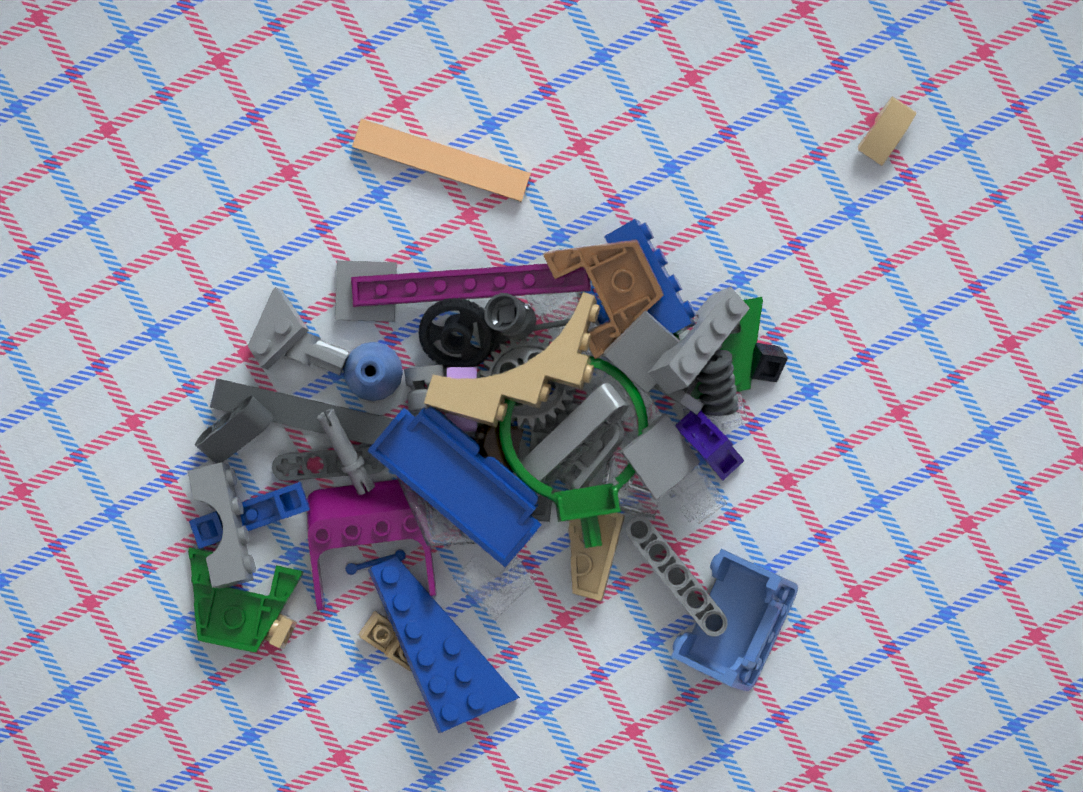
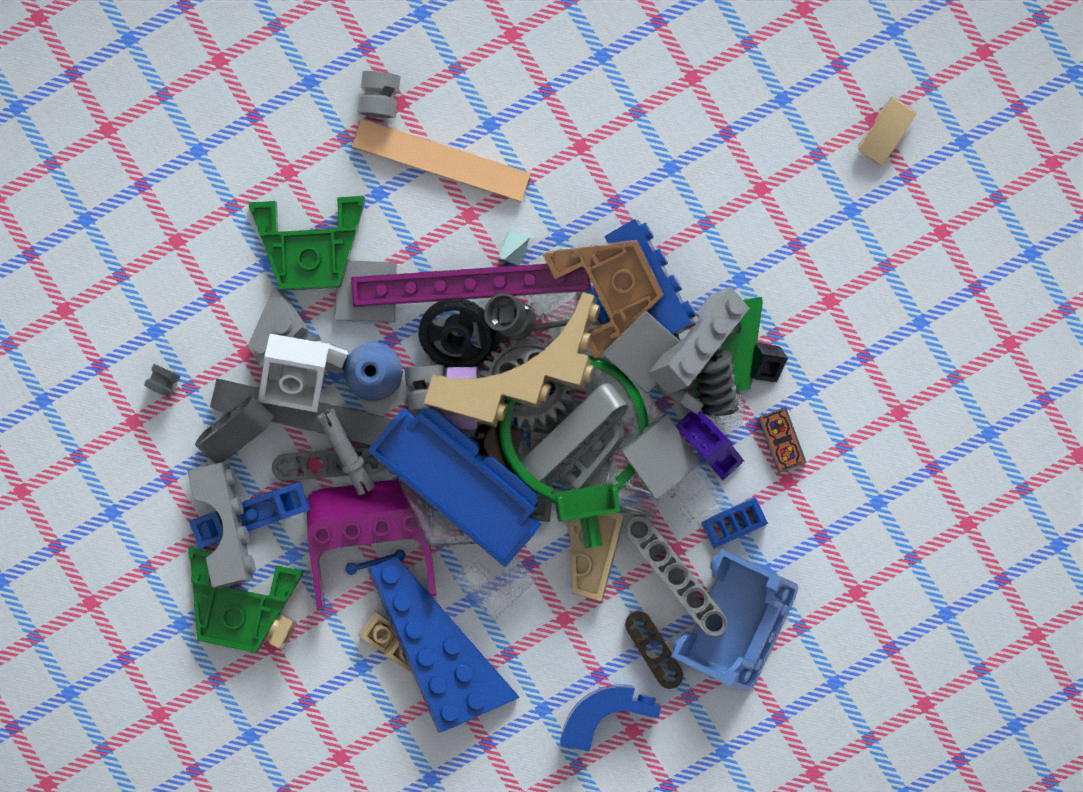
none -> dark grey wheel [144,364,181,398]
none -> green wing [249,196,365,291]
none -> white brick [258,334,329,412]
none -> light grey wheel [357,71,401,118]
none -> light aqua slope [499,230,530,266]
none -> blue arch [560,684,661,752]
none -> dark brown beam [625,610,683,689]
none -> blue slope [701,497,768,549]
none -> tile [758,407,807,473]

